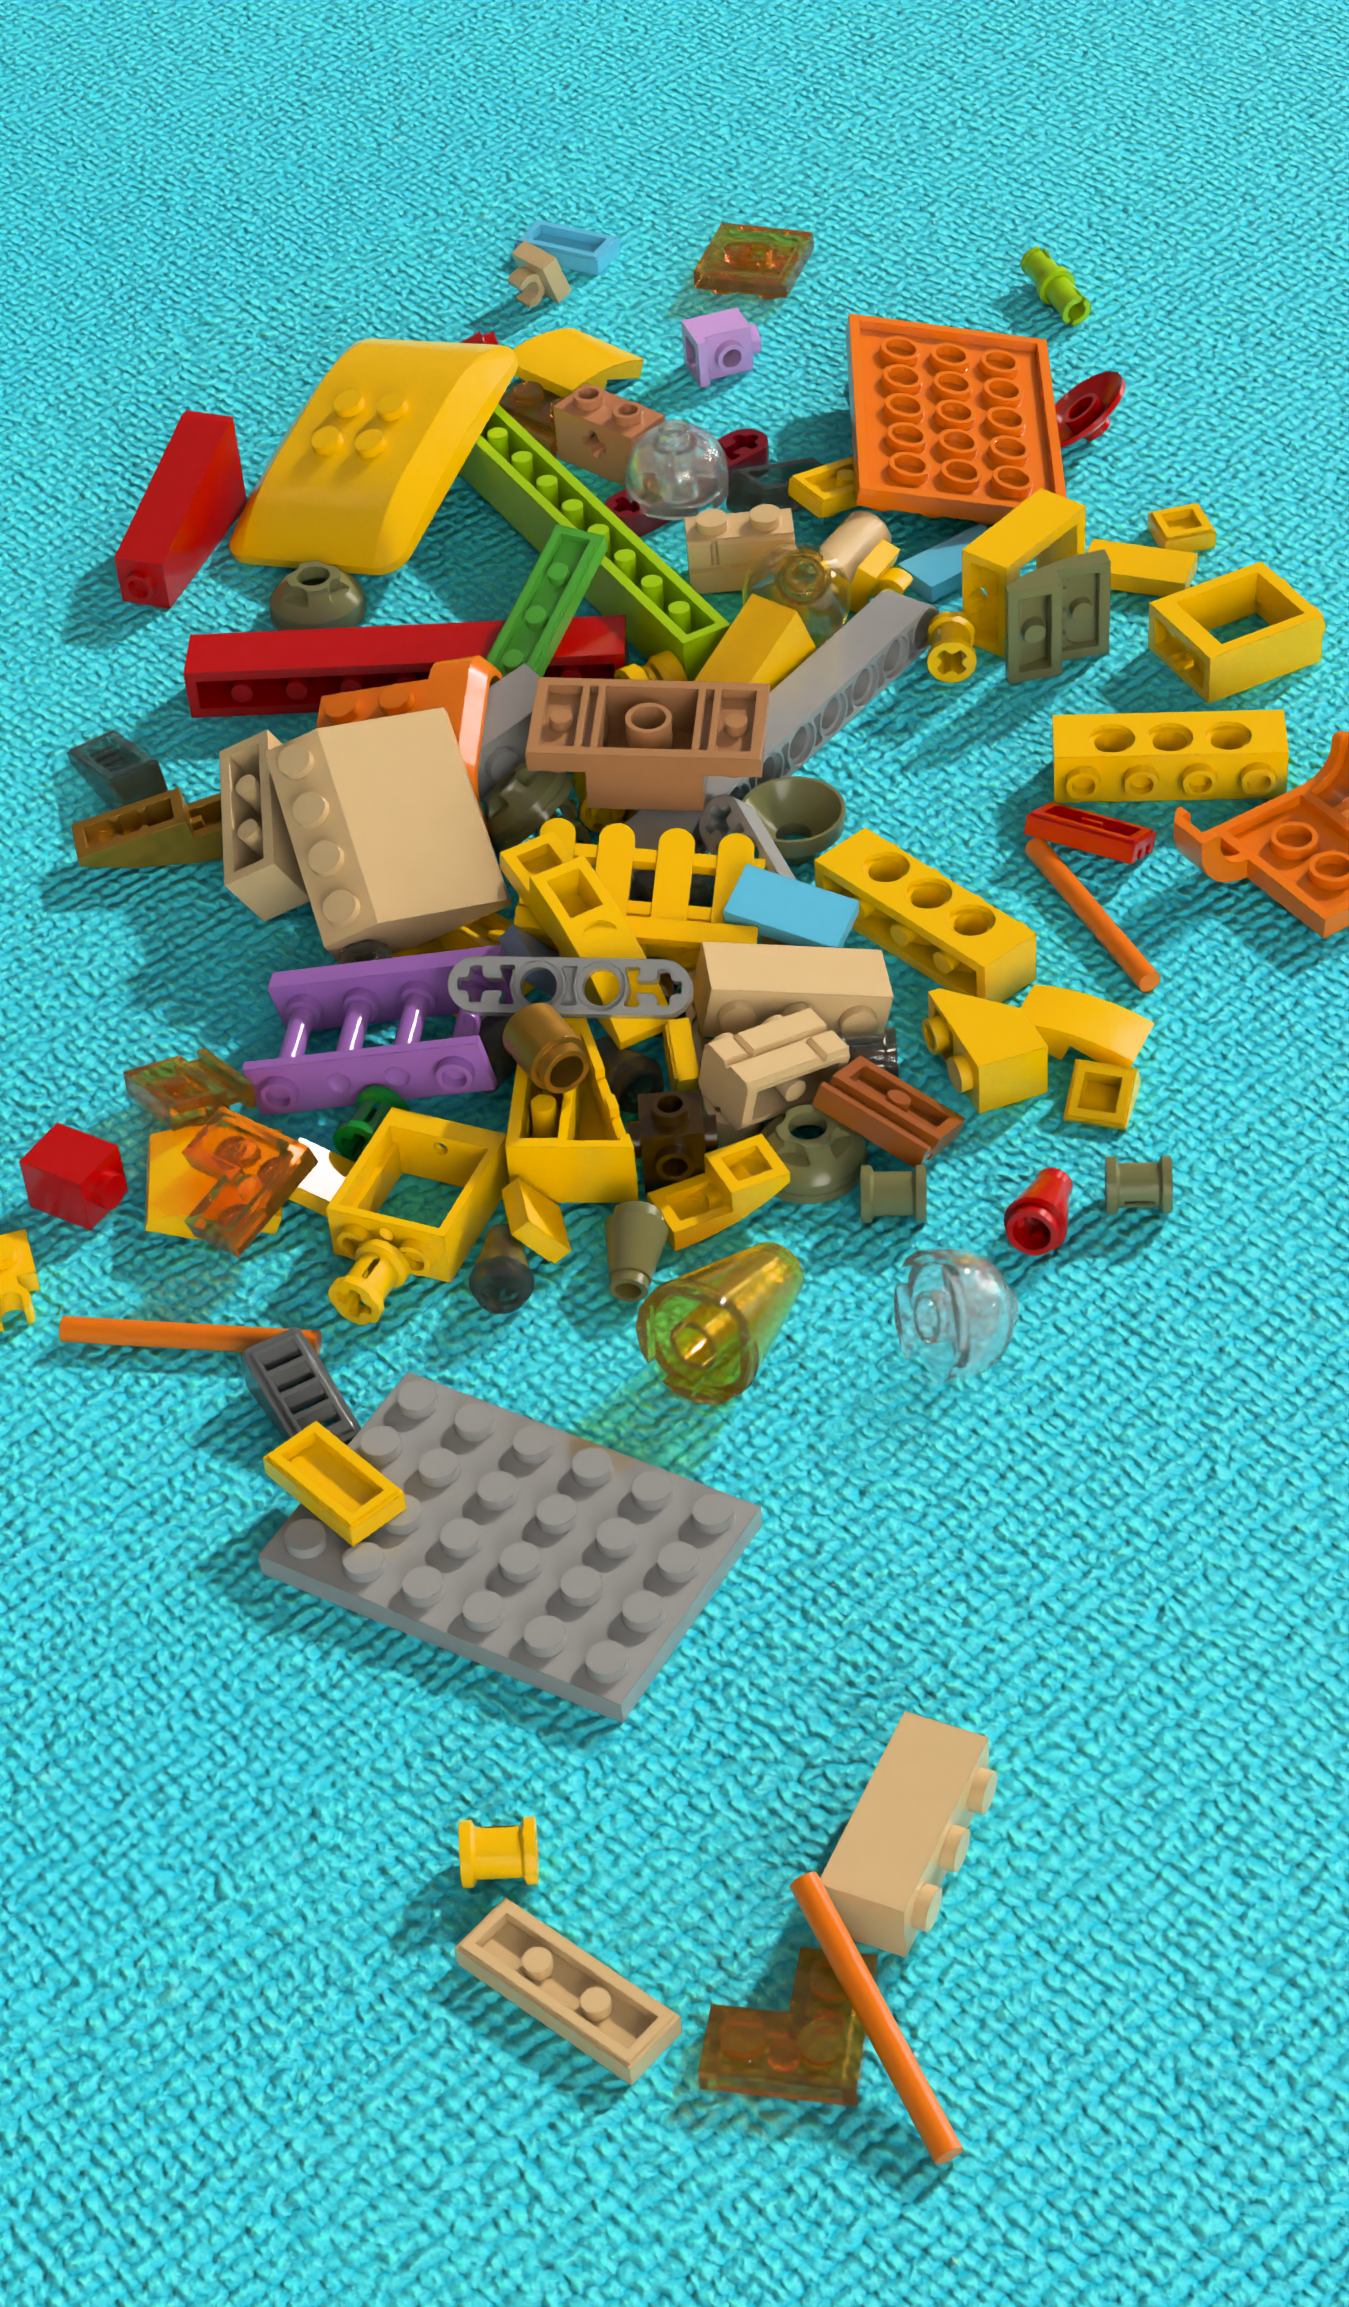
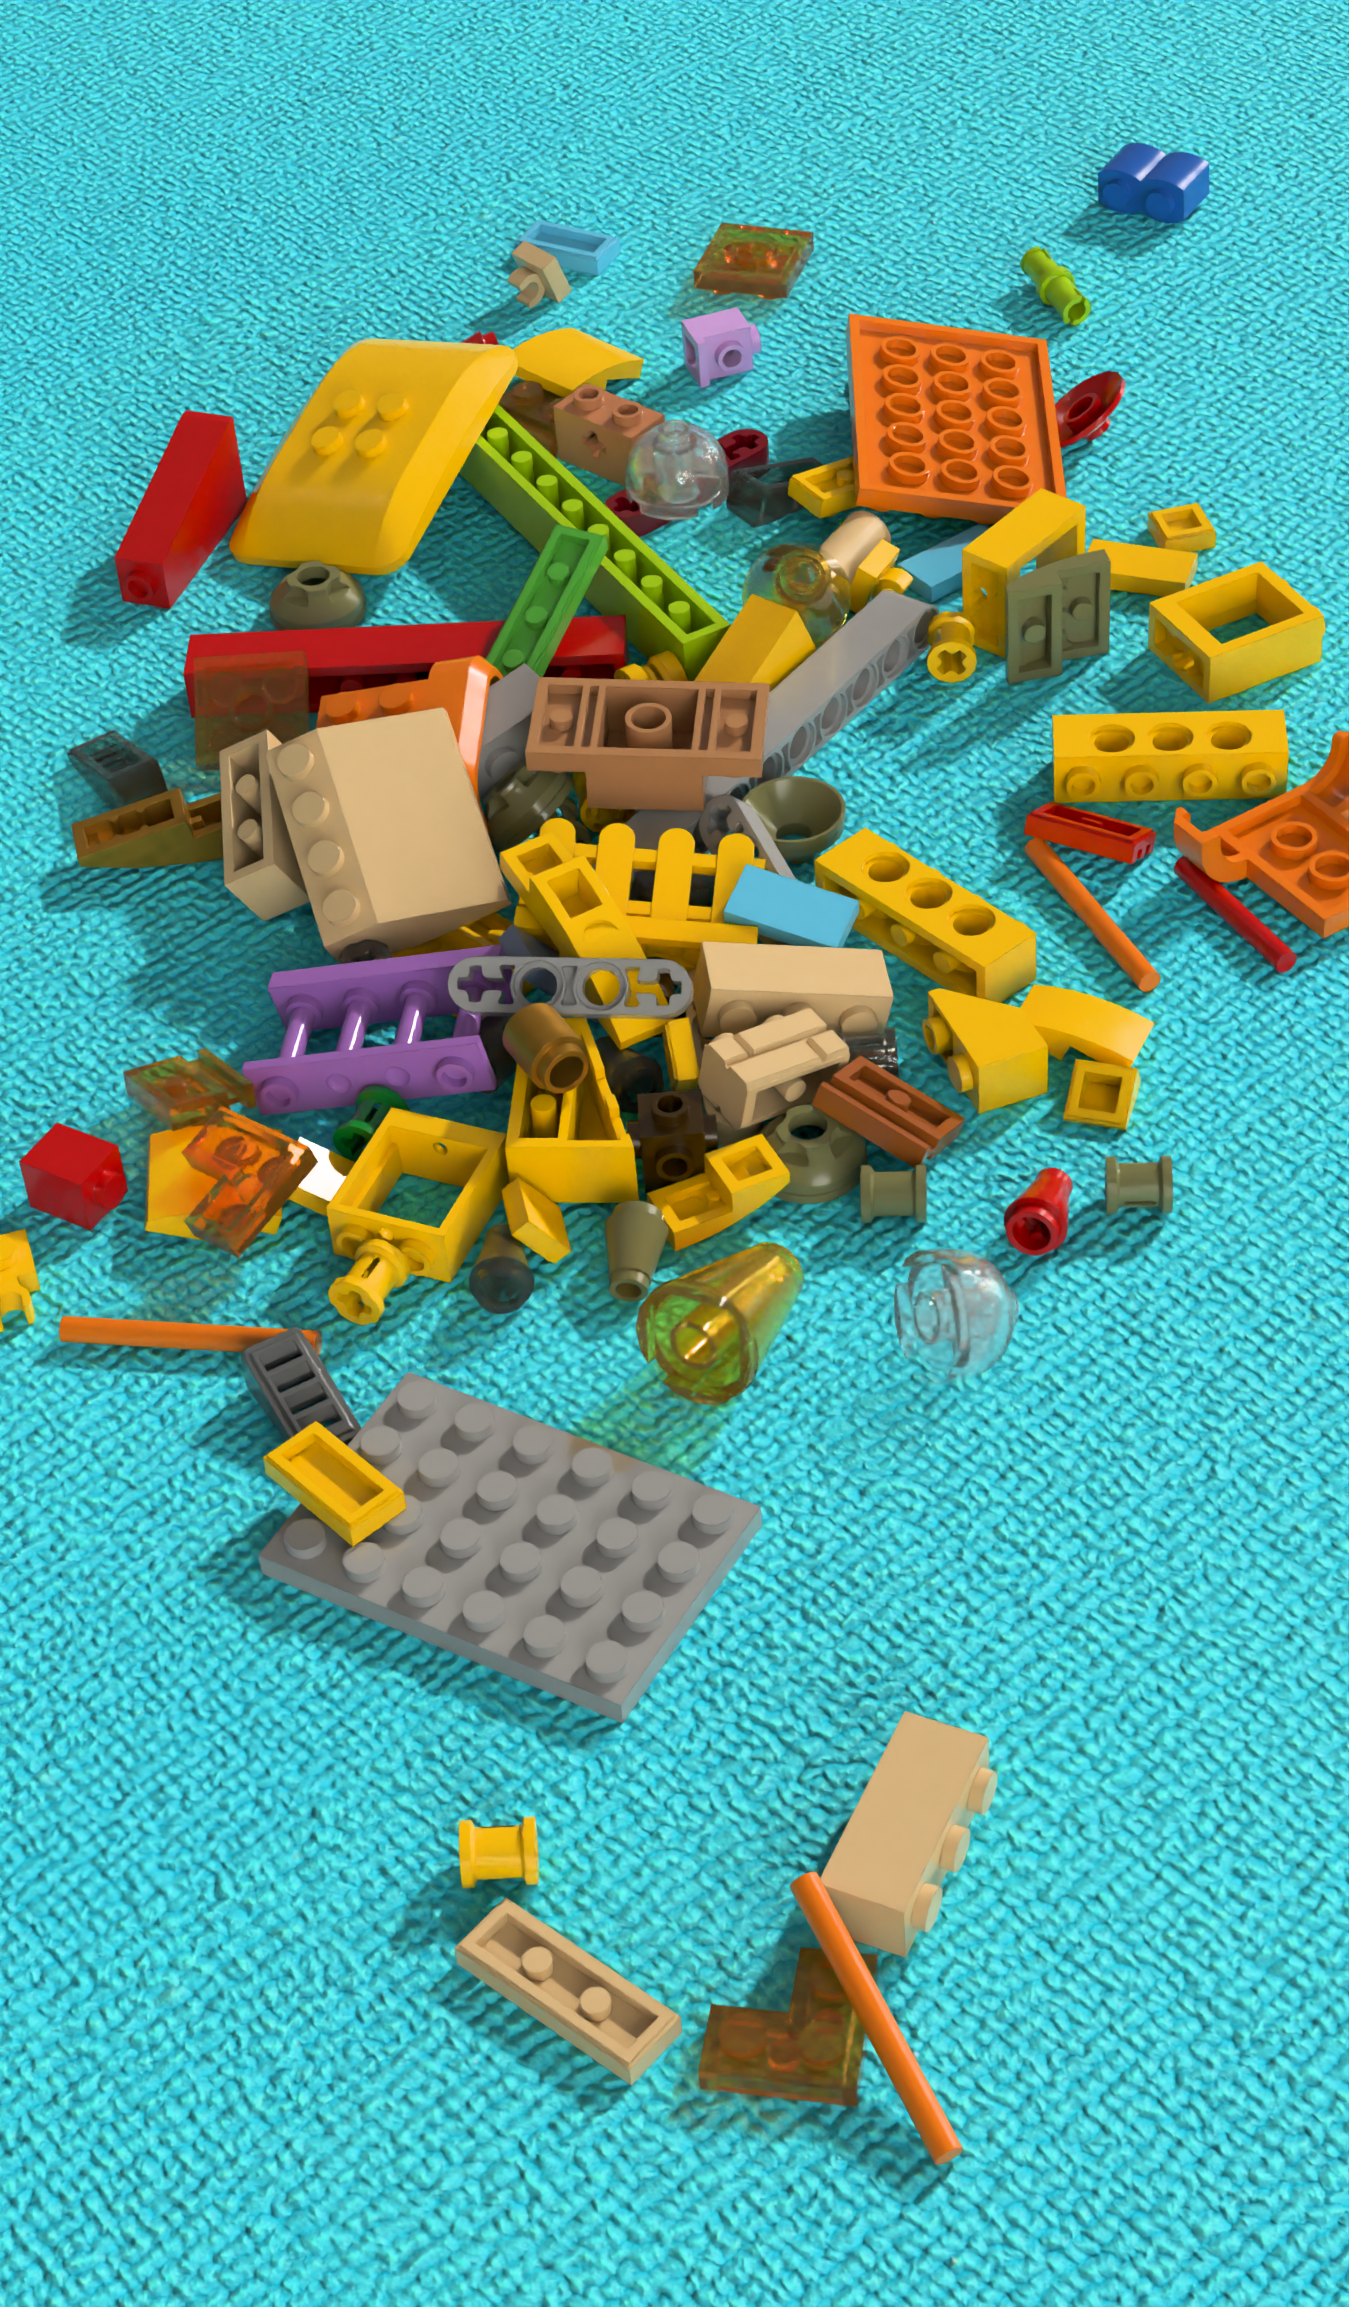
tan brick [684,504,797,594] -> none
none -> clear orange plate [194,650,310,771]
none -> blue brick [1098,143,1209,223]
none -> red bar [1173,856,1297,972]

